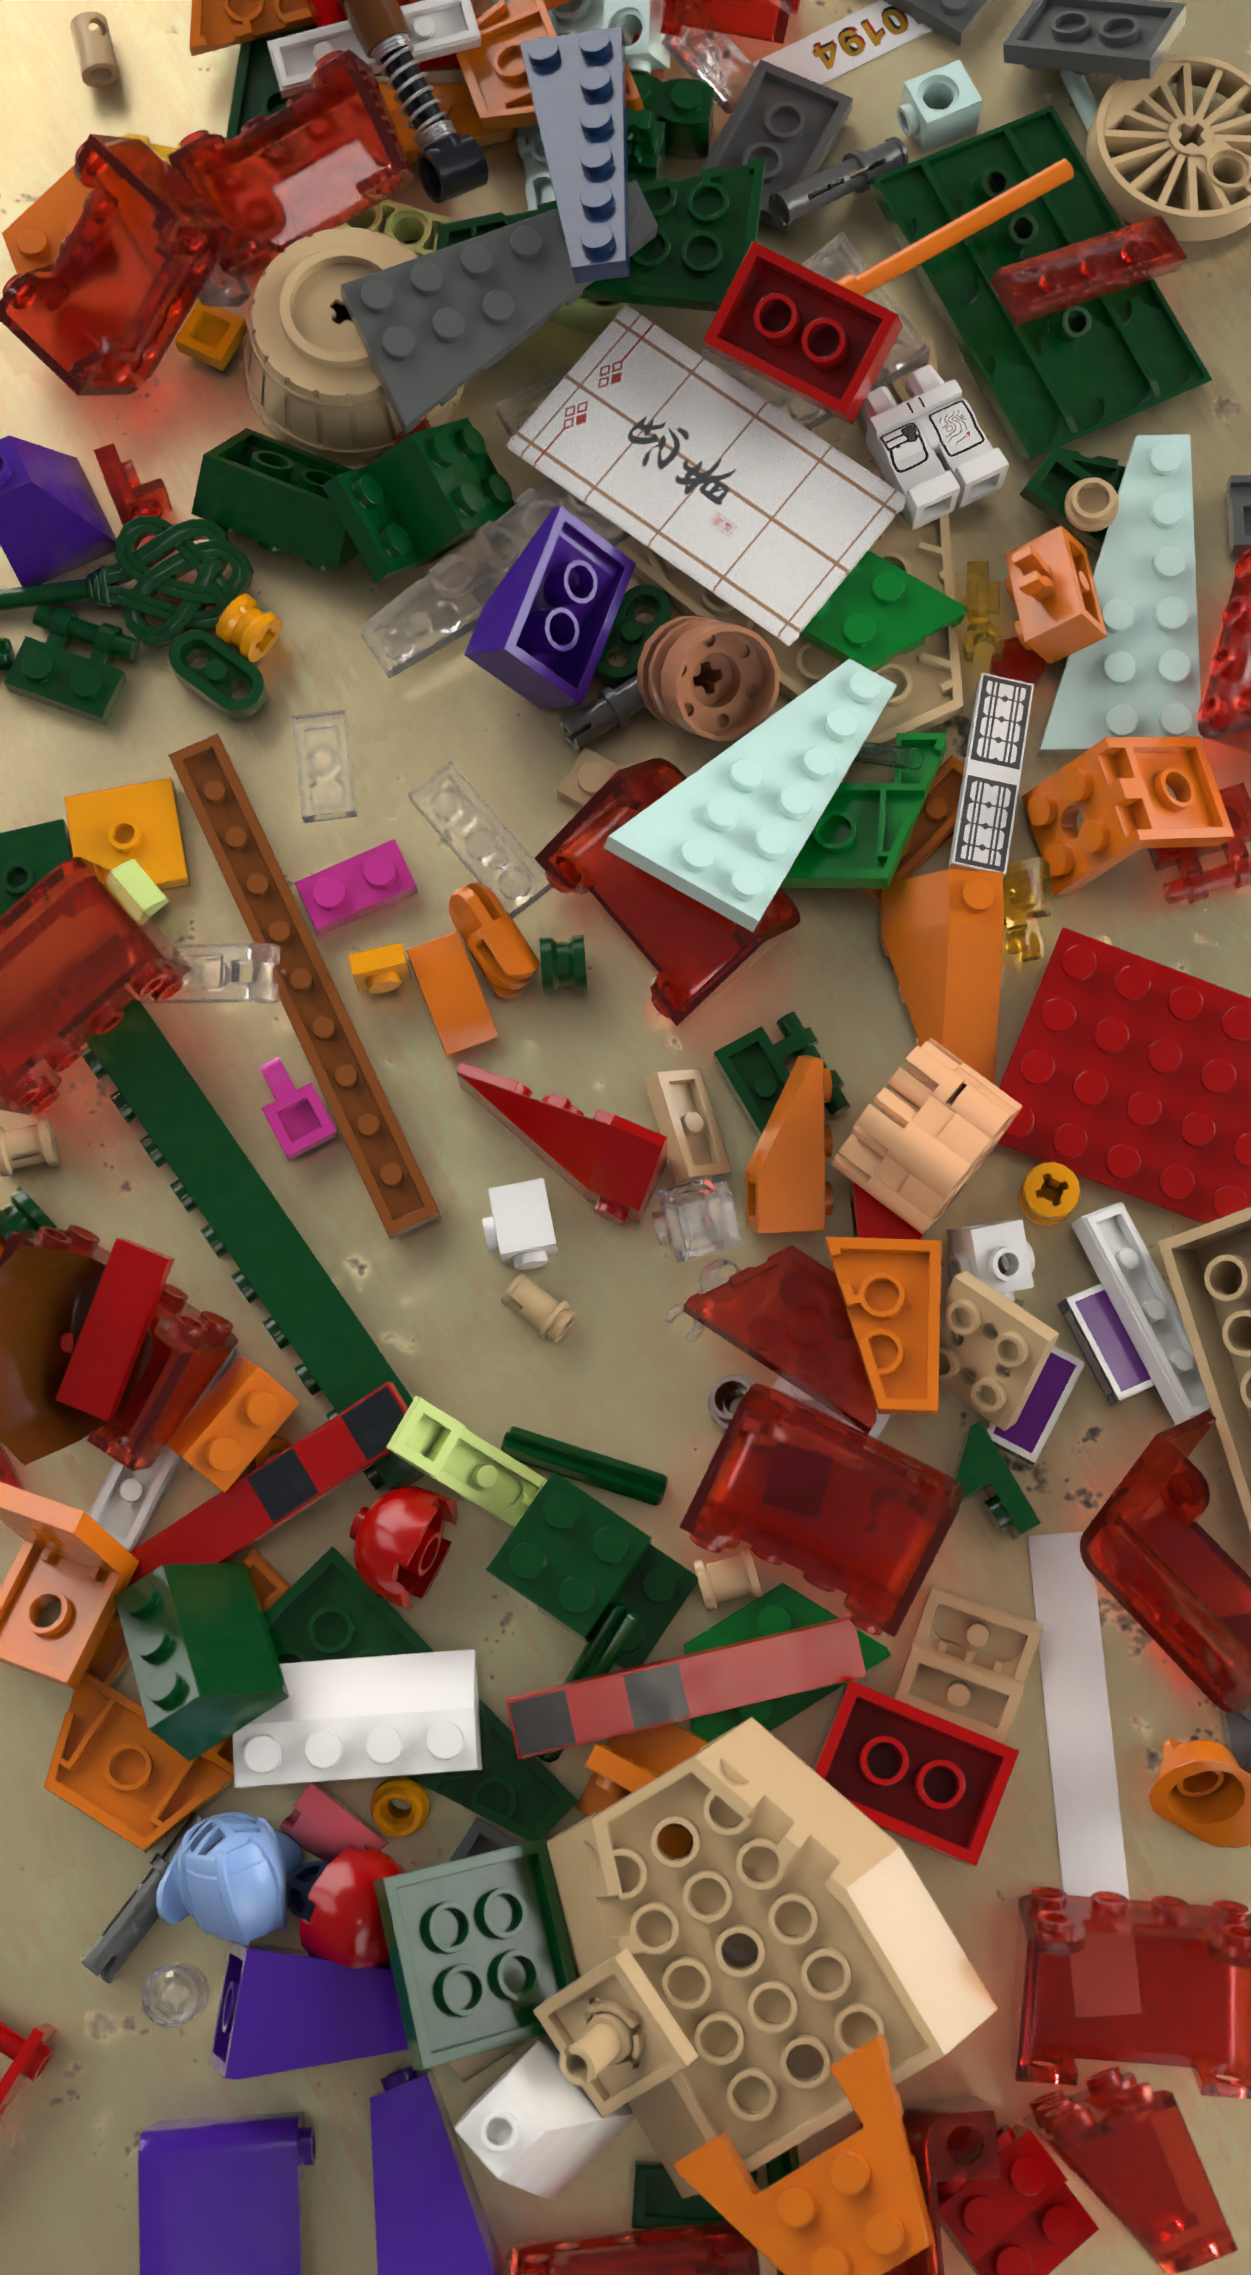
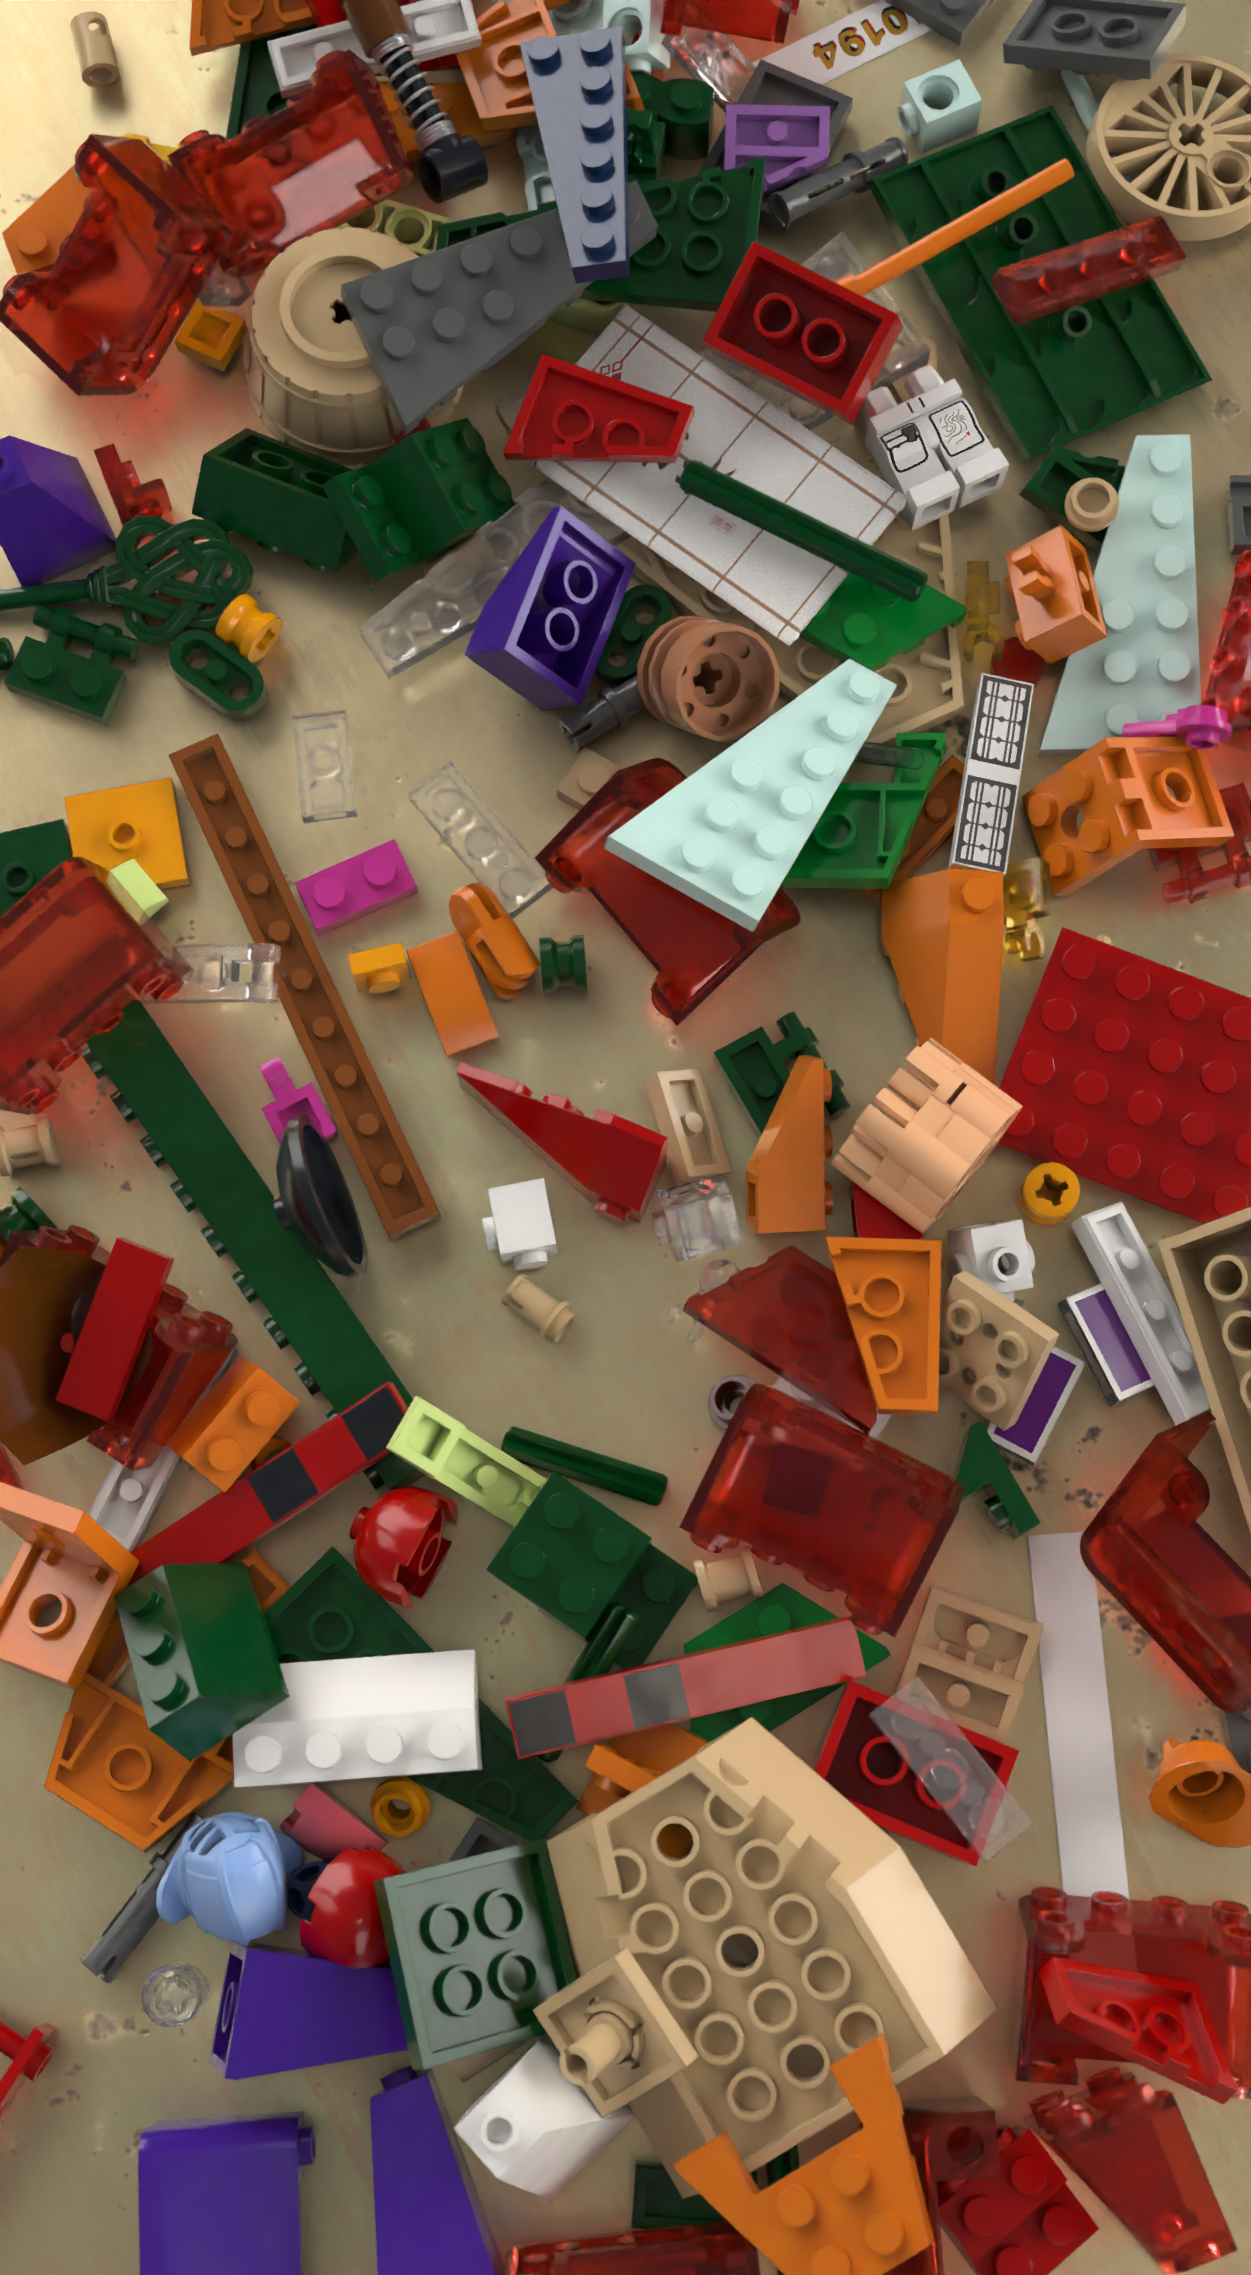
none -> black dish [273,1114,367,1279]
none -> red wing [503,354,694,463]
none -> dark green axle [680,460,928,602]
none -> medium lavender wing [724,104,830,196]
none -> clear plate [869,1676,1035,1863]
none -> red wing [1039,1957,1238,2105]
none -> dark pink plate [1122,705,1232,750]

